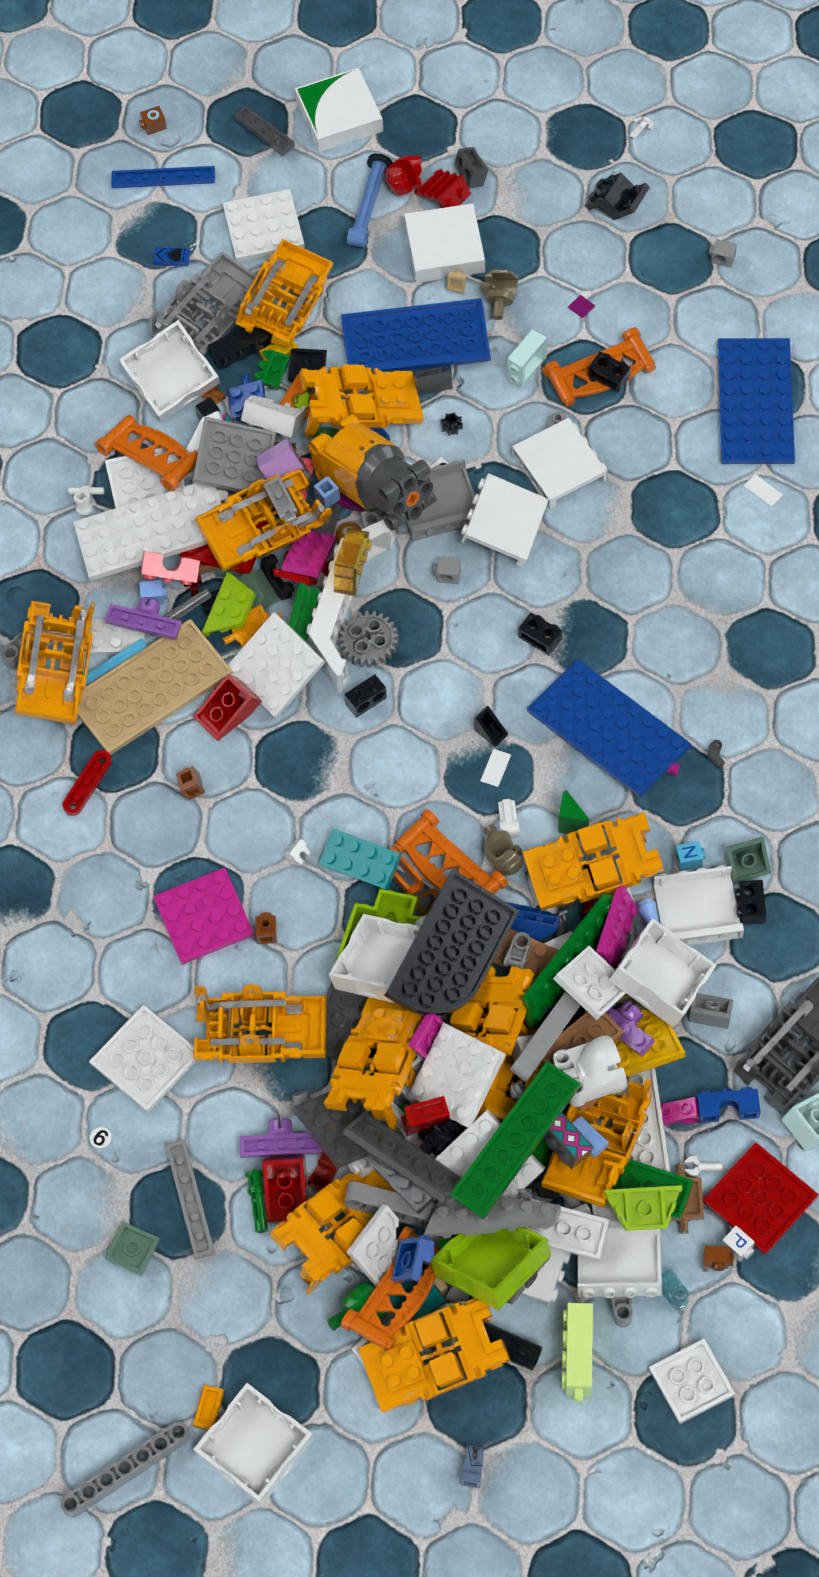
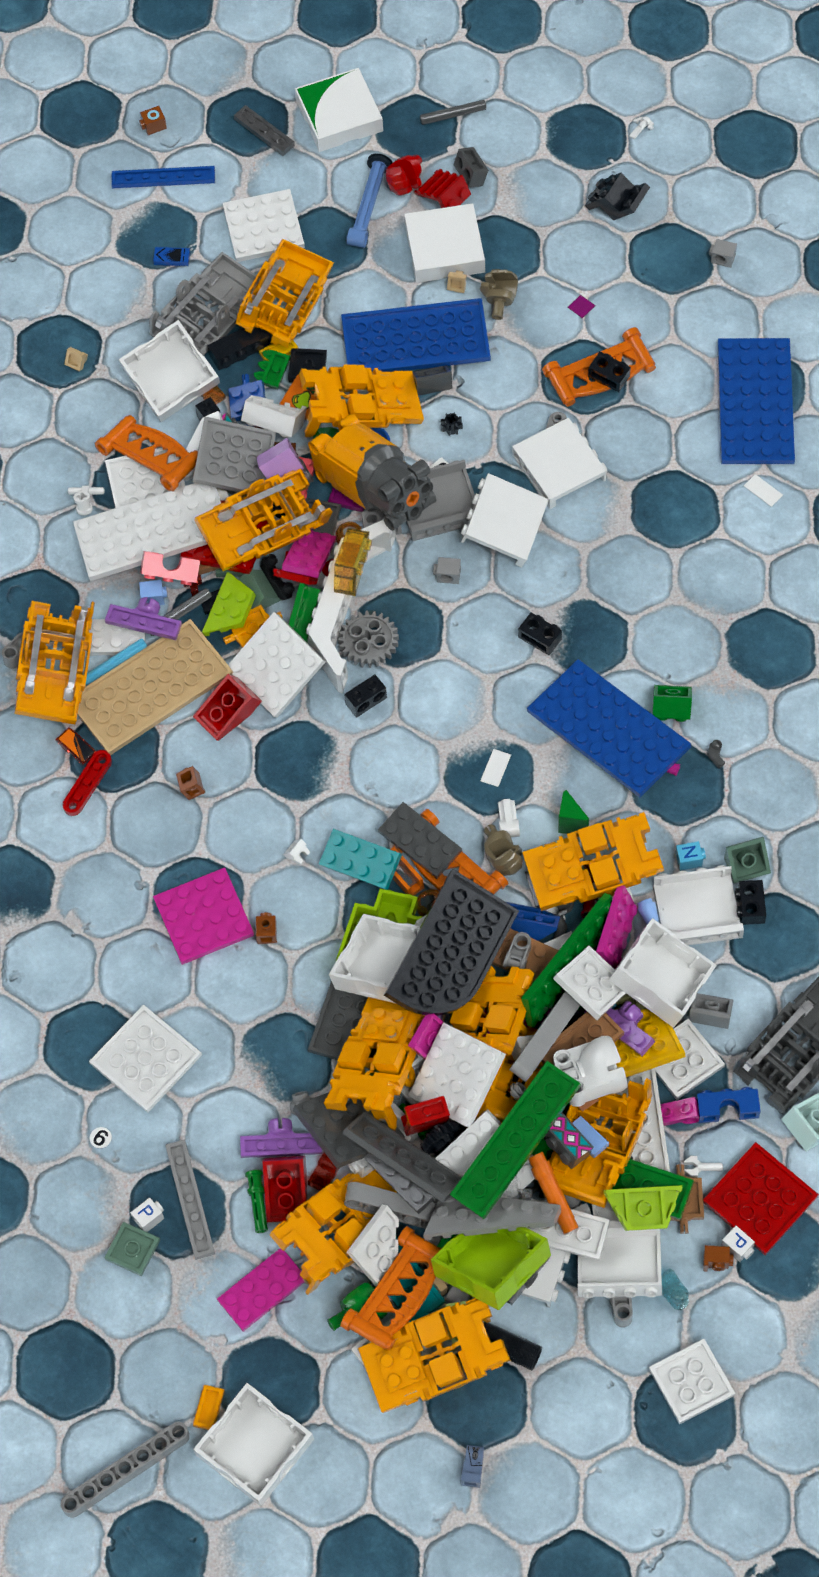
light orange piece [193,984,327,1063] -> none
light grey hinge [263,476,298,523] -> none
light blue brick [313,476,340,509] -> none
blue plate [391,1235,435,1283] -> none
black slope [474,706,509,747] -> none
light aqua window [507,329,547,387] -> none
yellowish green piece [562,1303,593,1402] -> none
none -> slope [55,727,96,766]
none -> tan tile [64,347,88,371]
none -> white brick [130,1198,164,1232]
none -> dark pink plate [217,1248,305,1332]
none -> dark grey plate [378,802,462,879]
none -> dark grey axle [420,100,486,125]
none -> orange piece [528,1152,579,1234]
none -> green slope [652,685,692,722]
none -> white plate [655,1019,725,1100]

